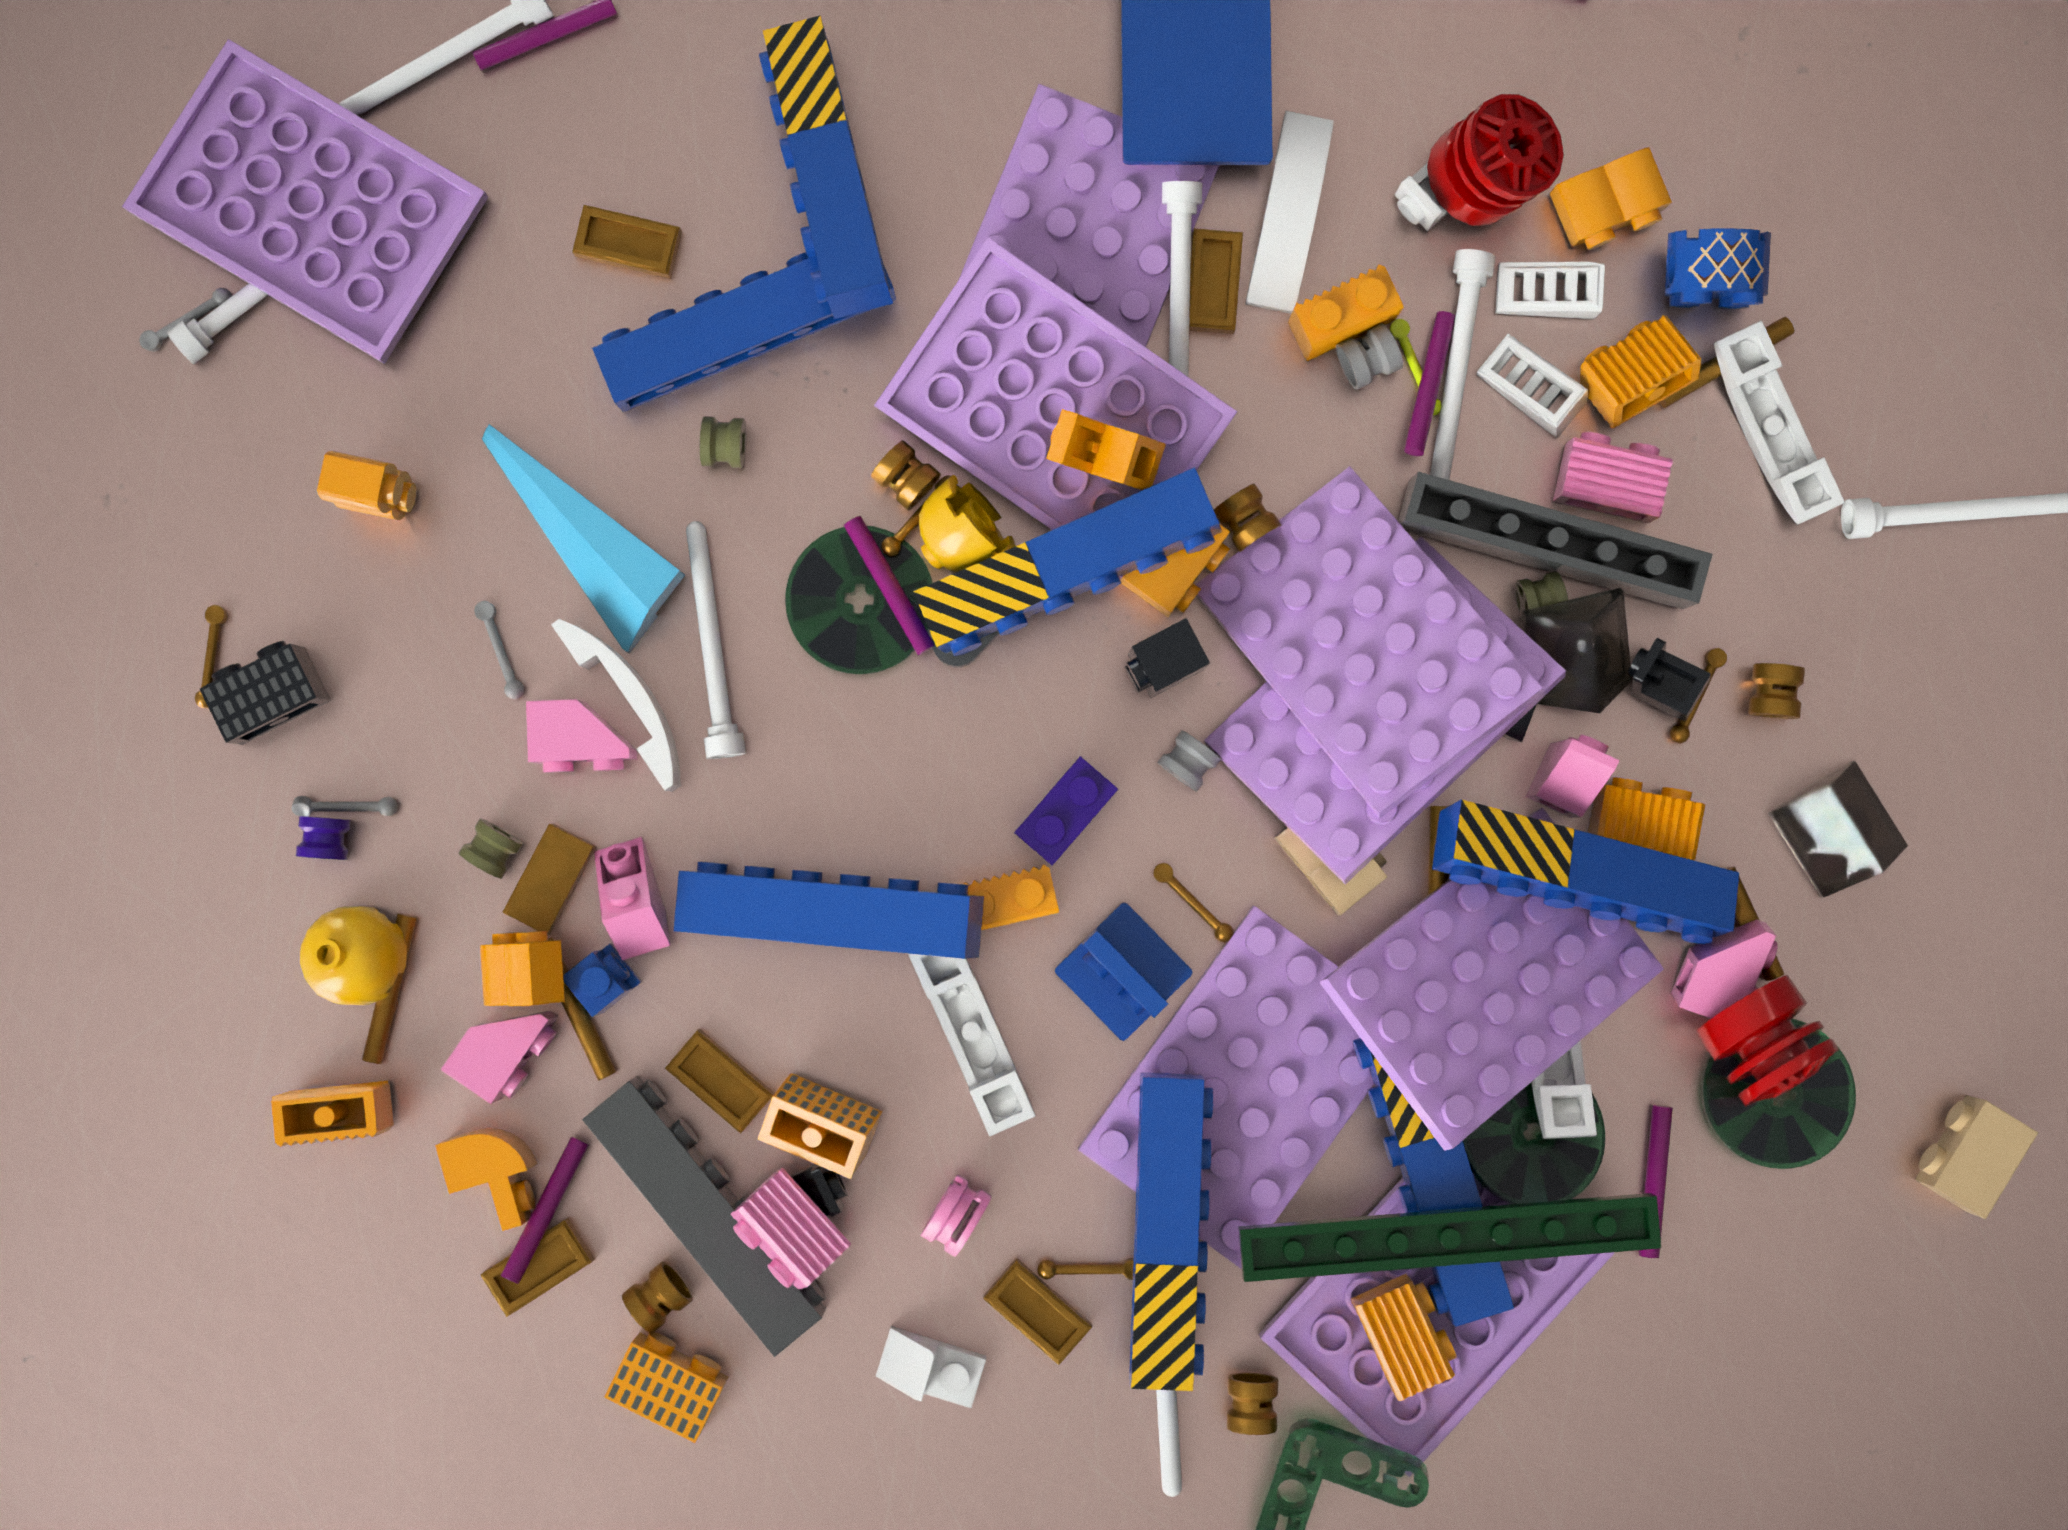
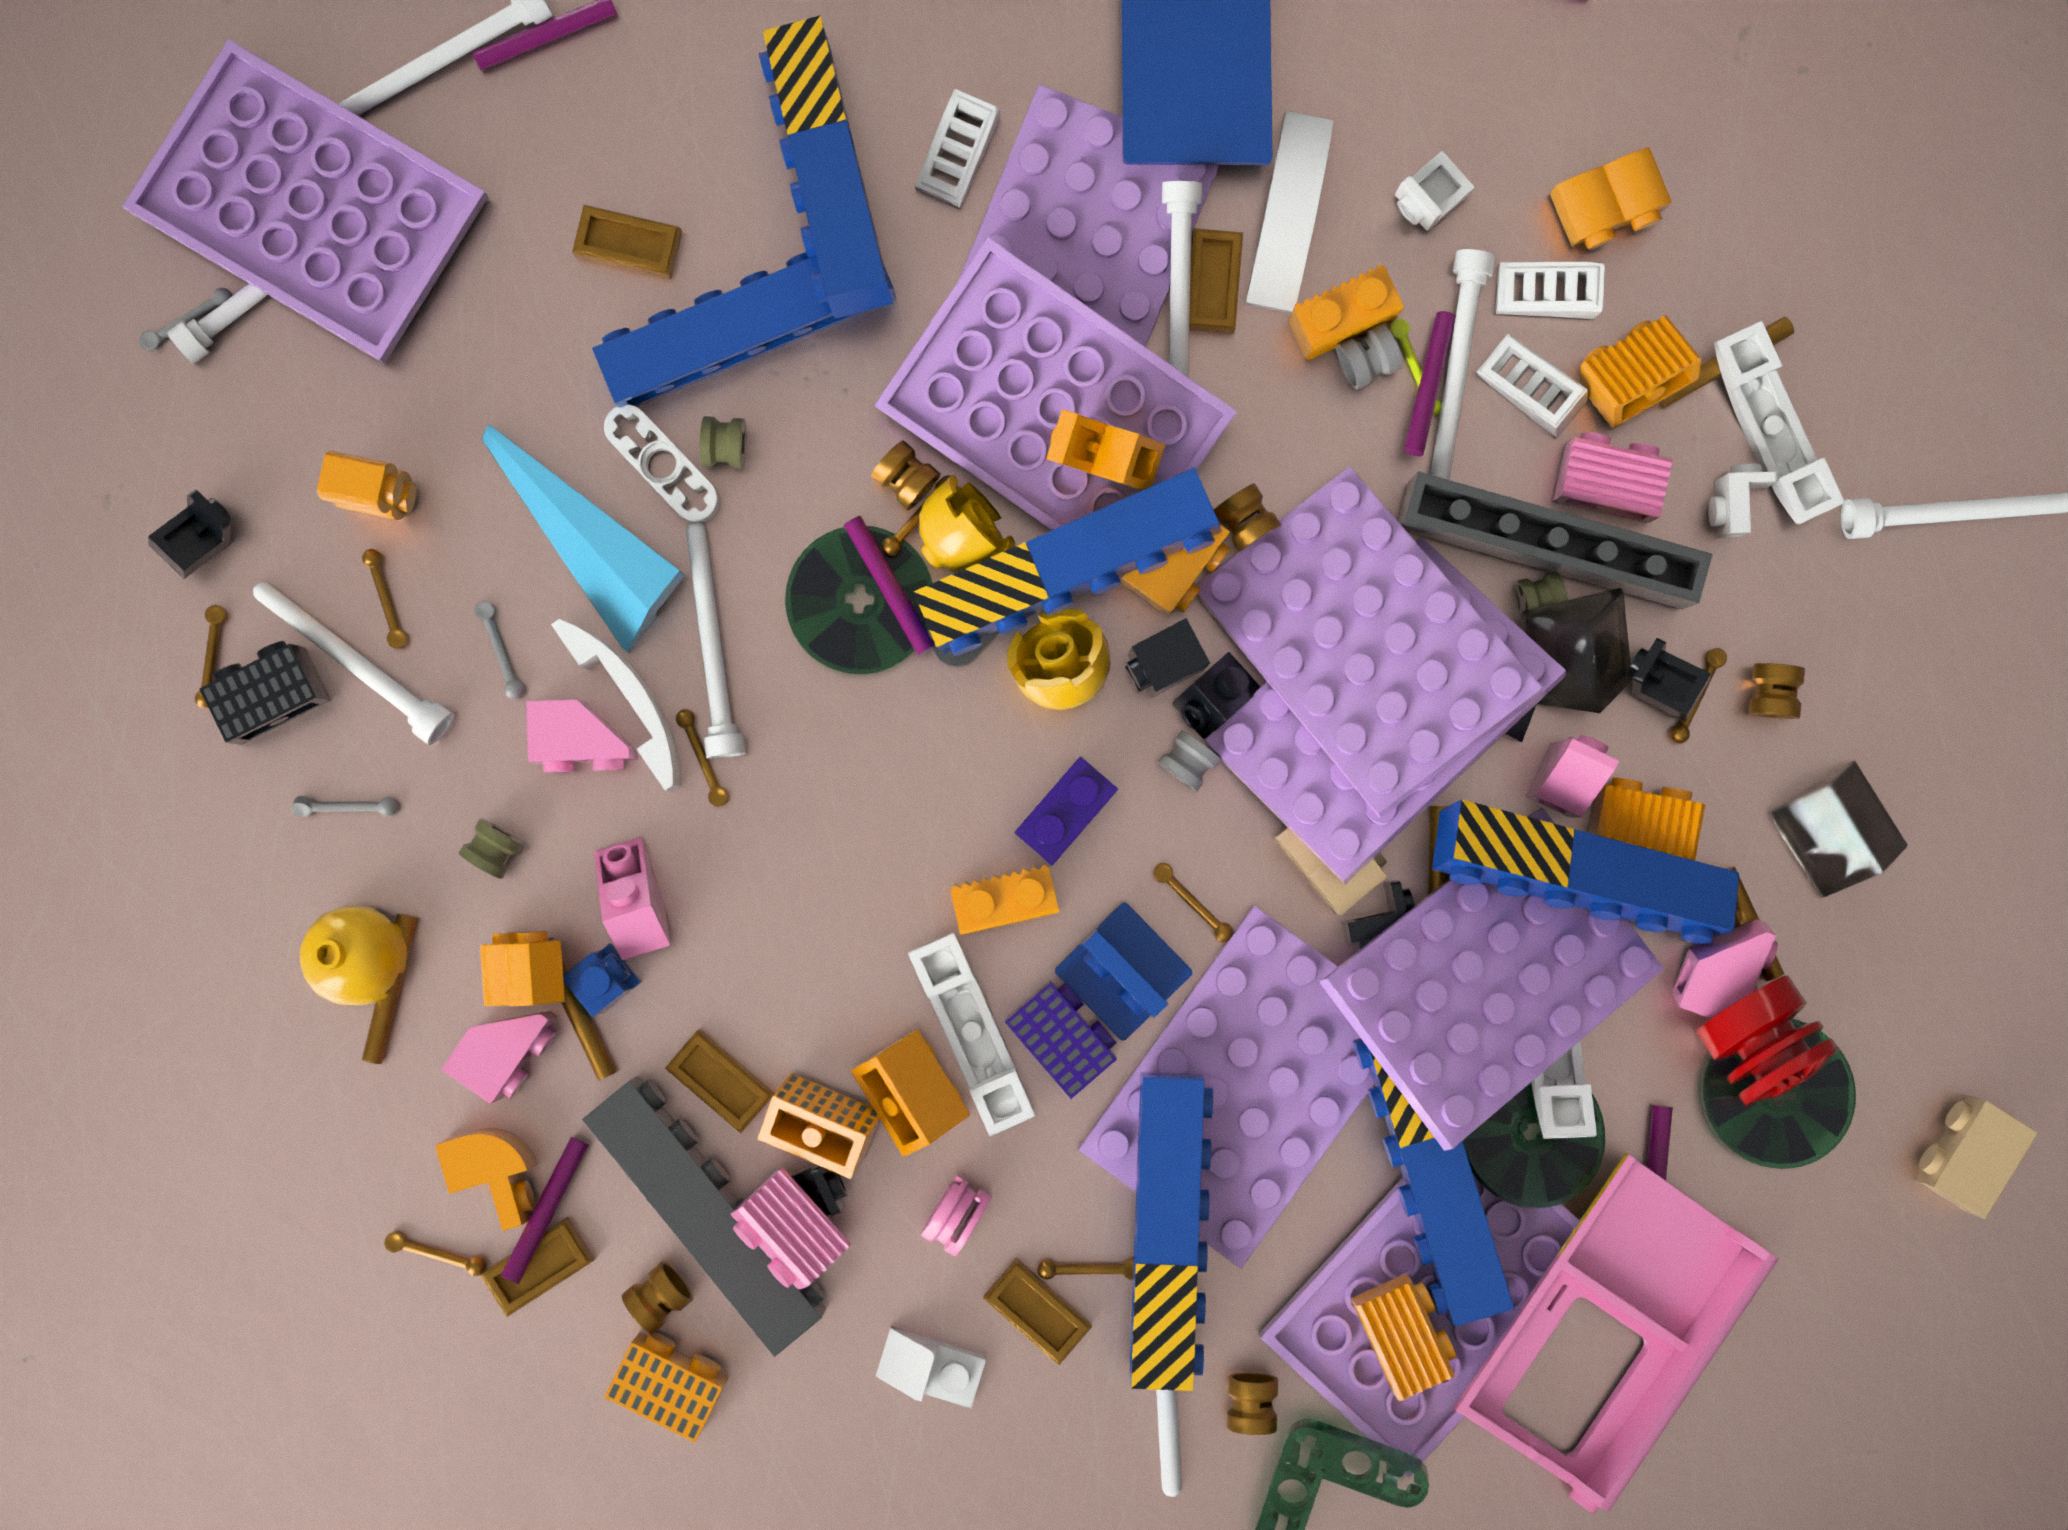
light orange brick [271,1080,394,1147] -> none
dark purple wheel [296,816,351,860] -> none
pearl gold tile [503,824,596,935] -> none
blue brick [674,862,984,959] -> none
dark green plate [1238,1193,1661,1282] -> none
red wheel [1427,94,1564,226] -> none
blue brick [1665,228,1771,309] -> none
none -> black bracket [148,489,231,579]
none -> white piece [253,582,454,745]
none -> pearl gold hinge [362,549,409,649]
none -> pearl gold hinge [384,1231,486,1276]
none -> white beam [604,405,720,524]
none -> pearl gold hinge [676,709,729,807]
none -> light orange brick [851,1029,970,1157]
none -> white slope [915,89,1000,208]
none -> dark purple brick [1005,980,1117,1099]
none -> yellow cylinder [1007,609,1111,710]
none -> black bracket [1173,652,1261,739]
none -> black bracket [1341,880,1415,949]
none -> bright pink piece [1453,1153,1779,1514]
none -> white bracket [1708,464,1778,539]

